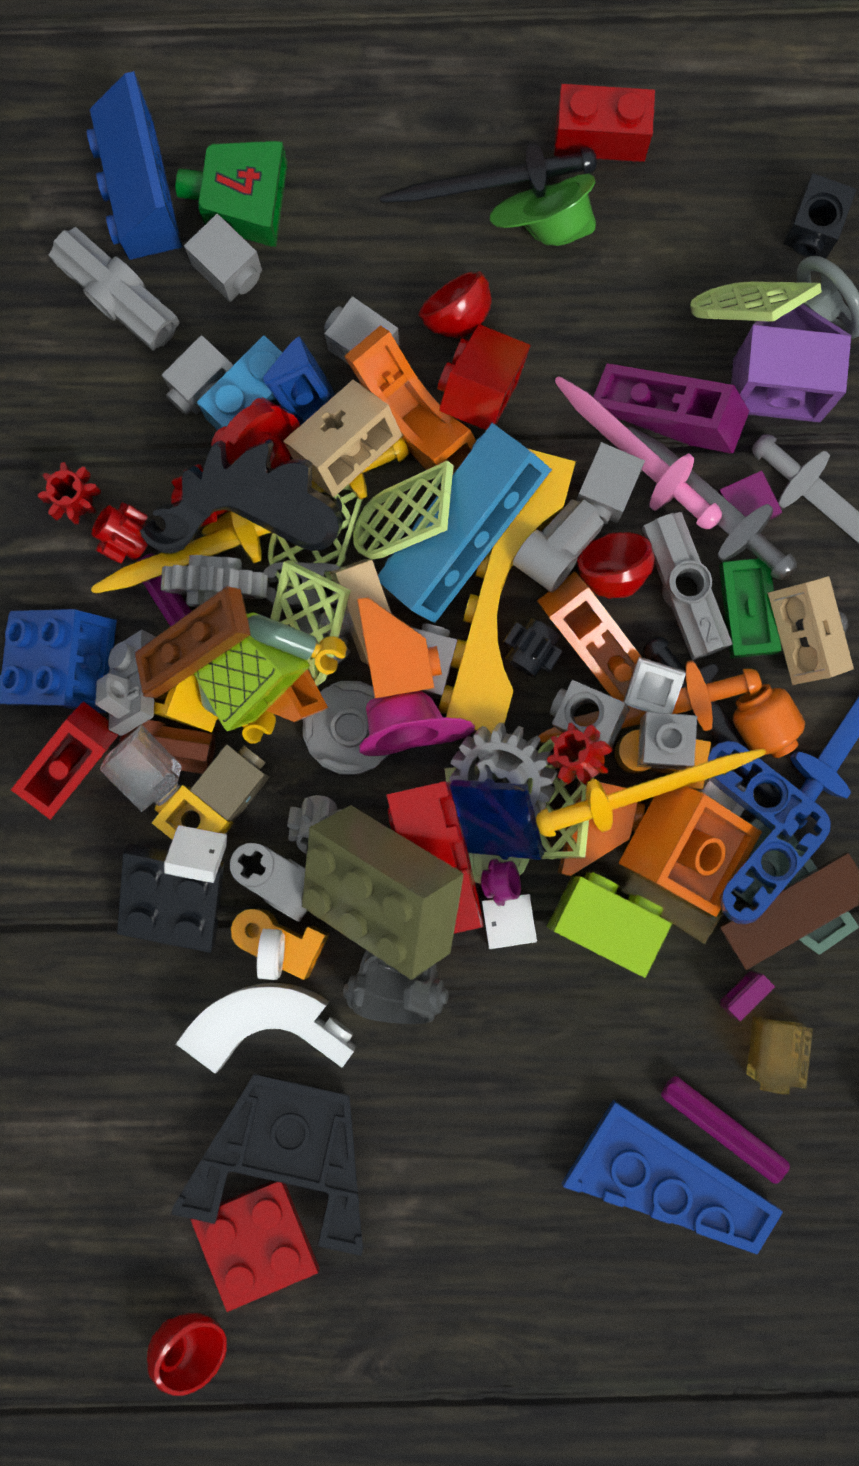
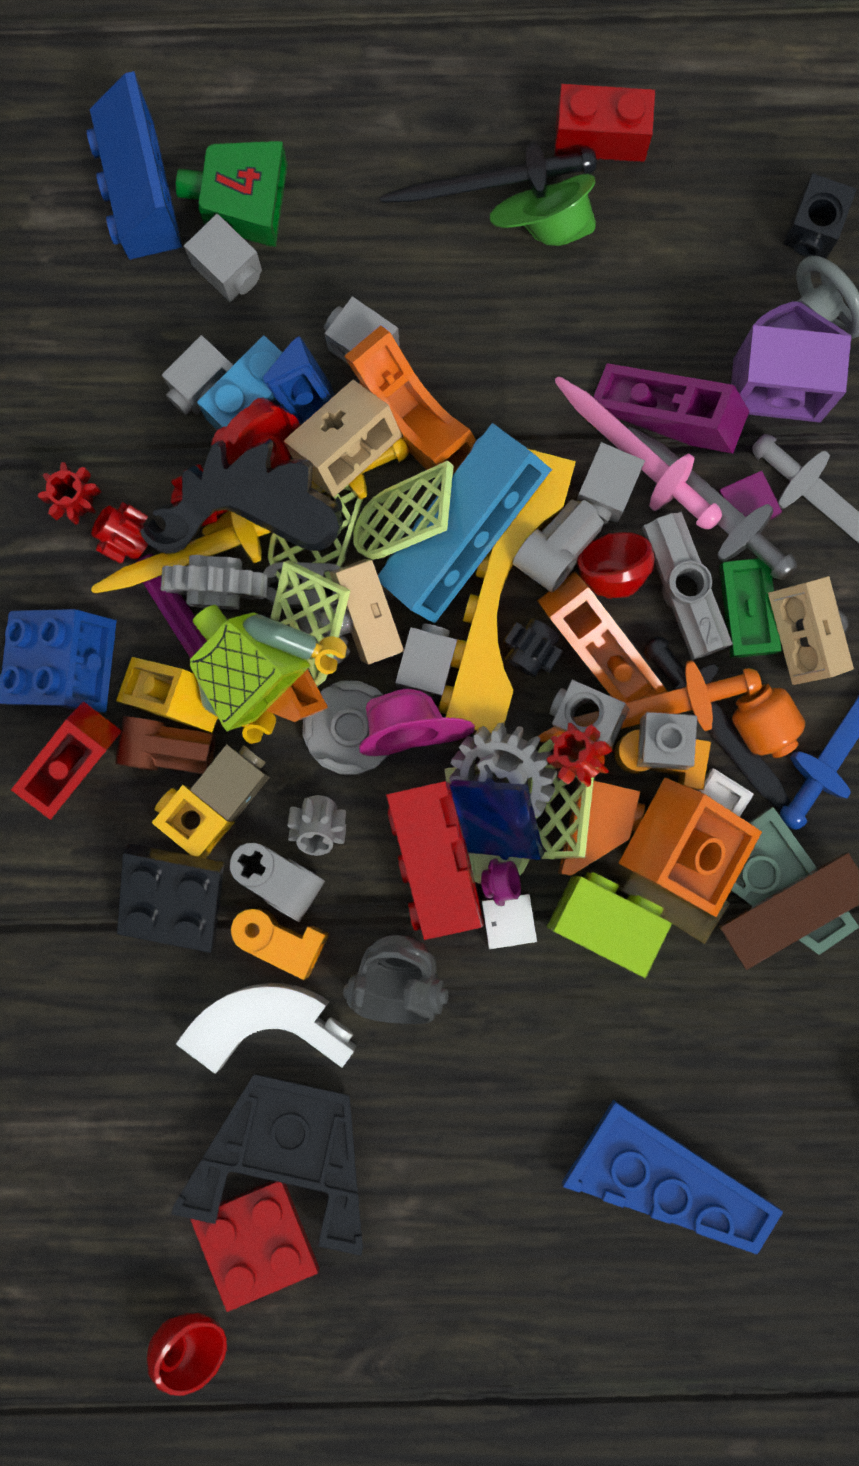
light grey piece [49,227,180,350] -> none
light grey hinge [95,629,156,736] -> none
clear brick [100,724,182,812] -> none
dark orange tile [135,586,251,698] -> none
white tile [165,825,227,883] -> none
white tile [257,928,285,980] -> none
olive brick [302,805,464,980] -> none
orange slope [357,597,442,698] -> none
red piece [419,271,492,339] -> none
red brick [437,324,531,430] -> none
yellow sword [536,749,766,837] -> none
white tile [624,657,686,714] -> none
magenta axle [661,1076,790,1184] -> none
yellowish green window [690,282,822,322] -> none
blue beam [708,741,831,924] -> none
magenta tile [719,971,775,1021] -> none
clear yellow brick [746,1016,813,1094] -> none

